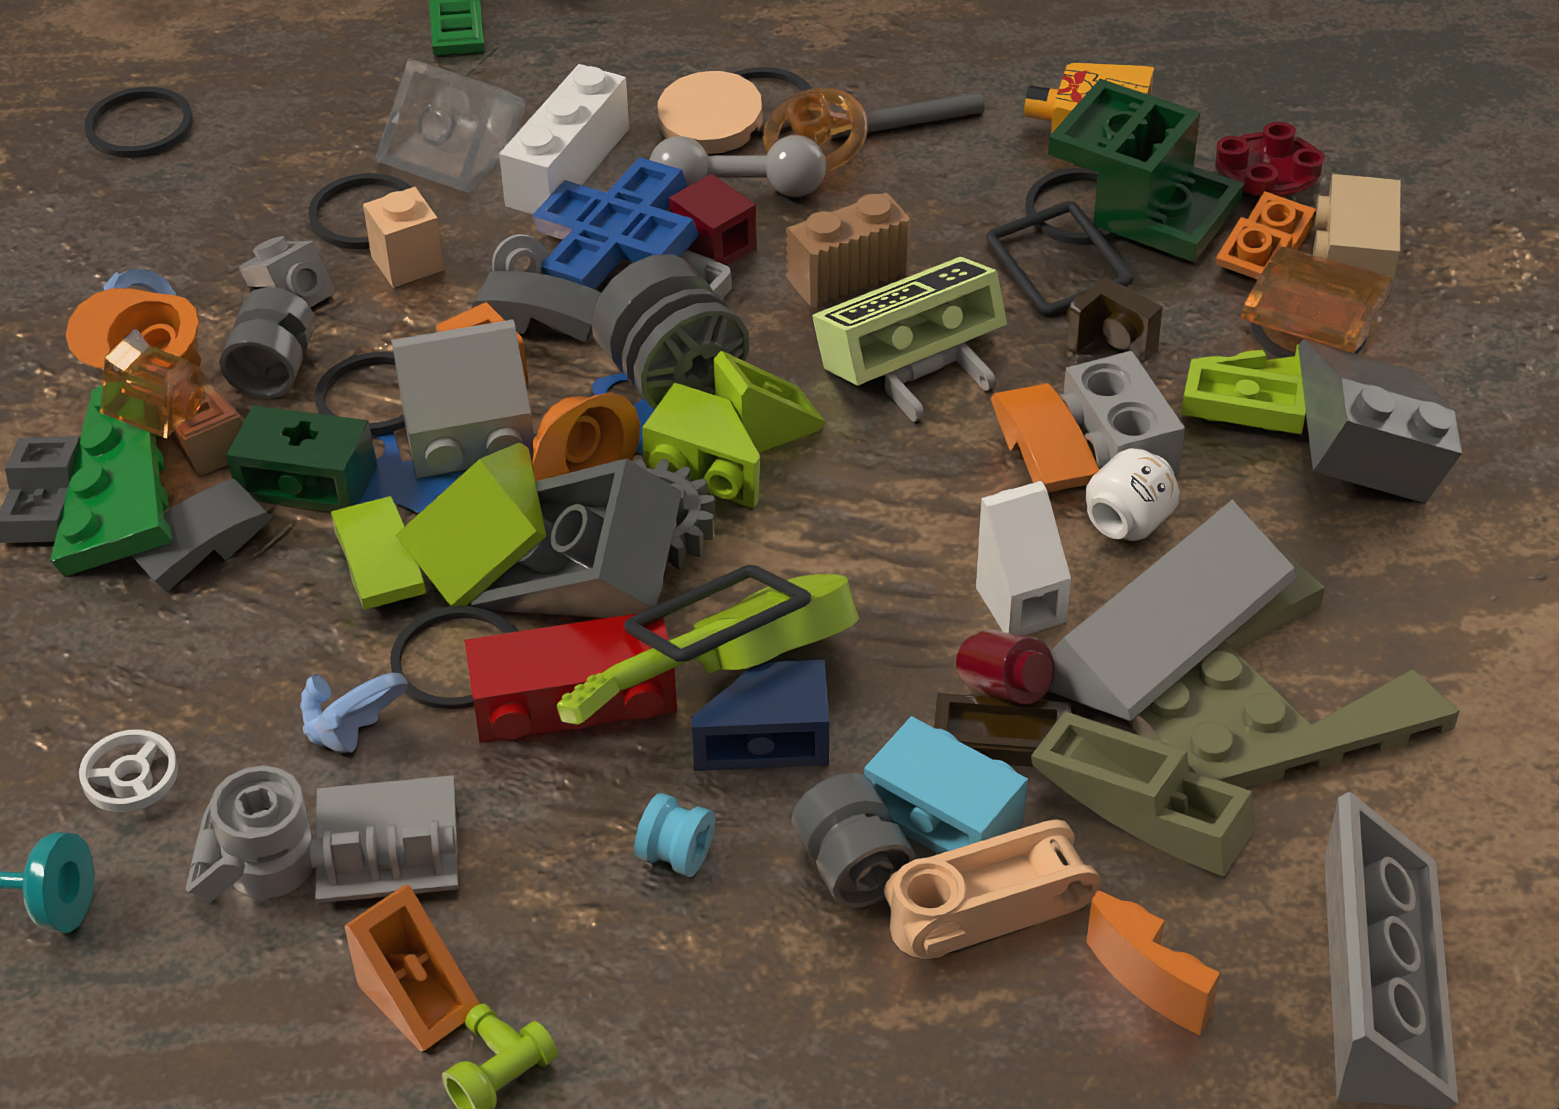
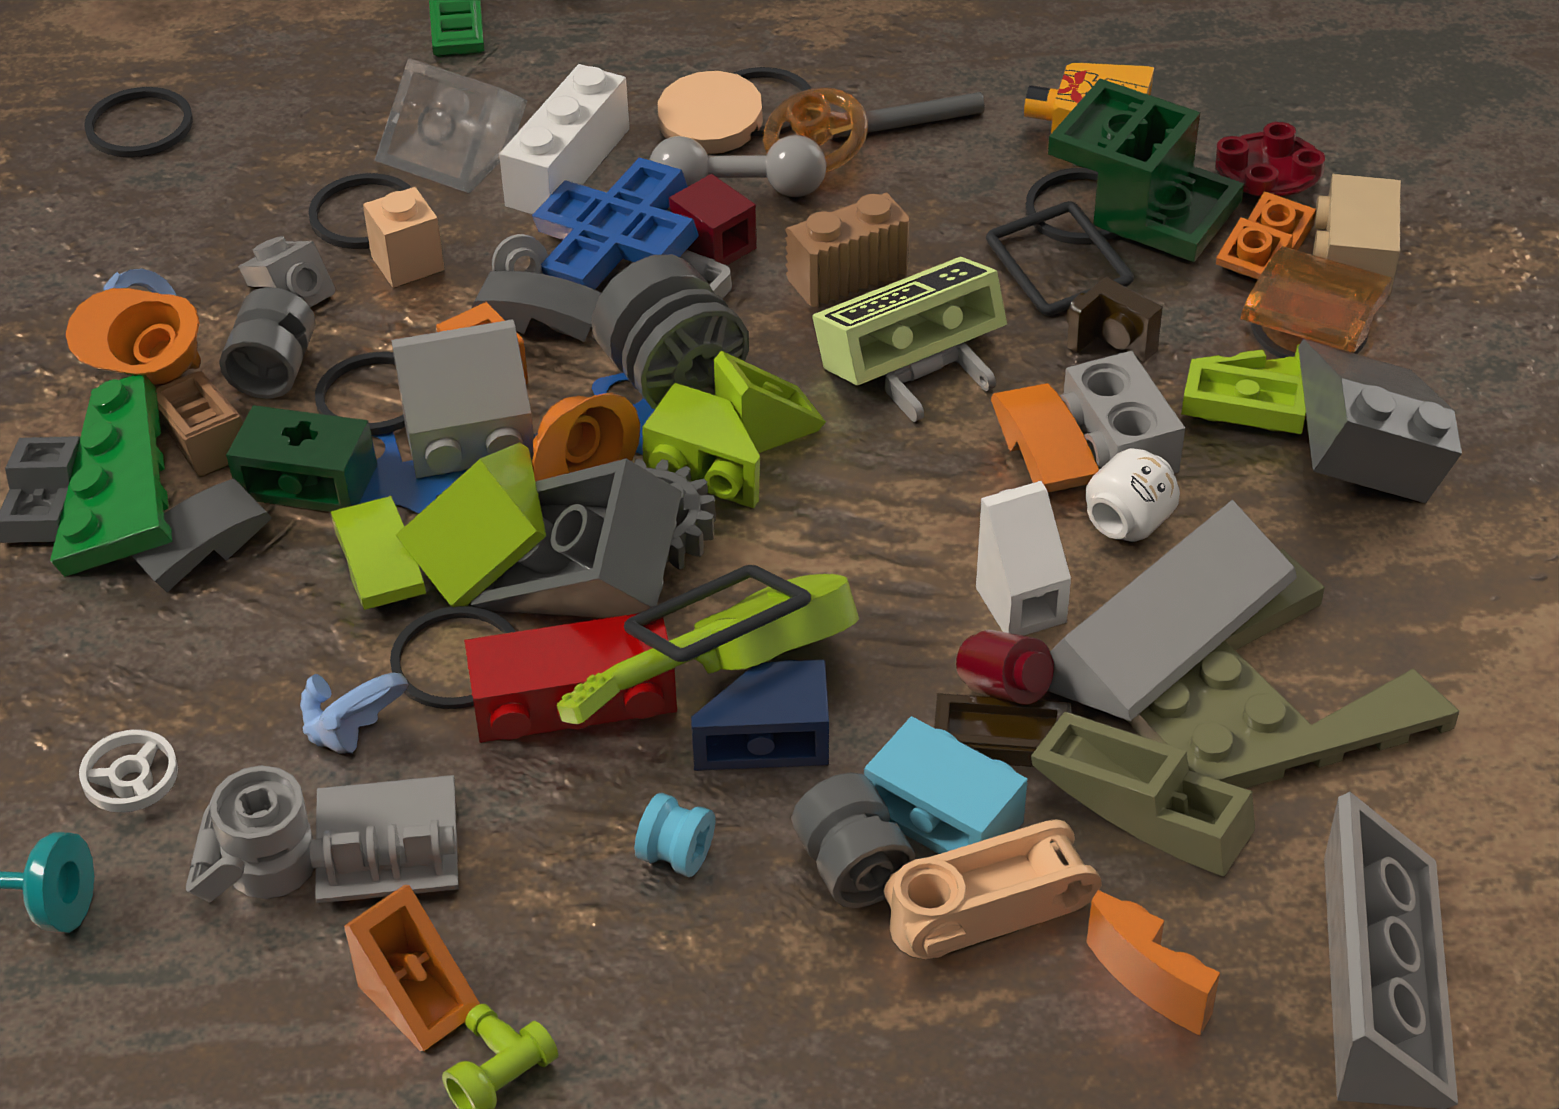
clear orange window [100,328,204,438] -> none

